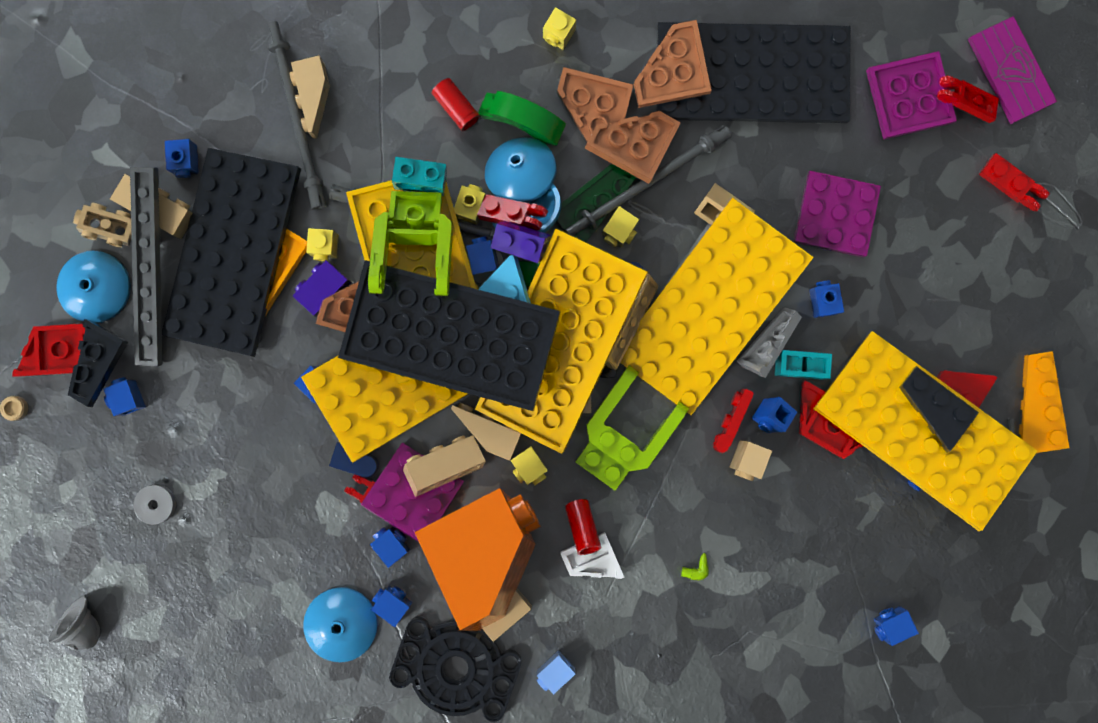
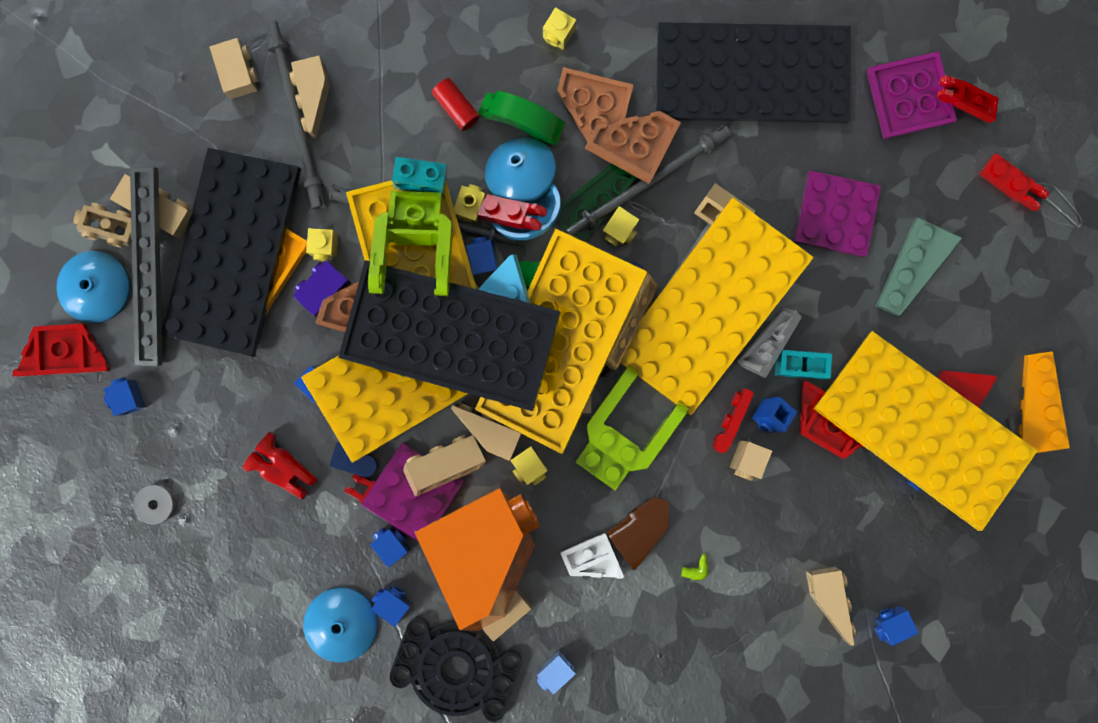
tan tile [0,396,28,421] -> none
light grey piece [49,596,100,650] -> none
black wing [68,319,128,407] -> none
blue brick [165,139,199,178] -> none
dark purple brick [491,221,551,263] -> none
red pin [565,499,602,555] -> none
nougat plate [634,20,711,108] -> none
blue brick [809,280,844,318] -> none
black wing [899,366,979,453] -> none
magenta tile [967,16,1057,124] -> none
none -> tan brick [209,38,259,99]
none -> red piece [242,431,318,500]
none -> reddish brown panel [606,497,669,570]
none -> tan slope [806,567,856,646]
none -> sand green wing [875,218,962,316]

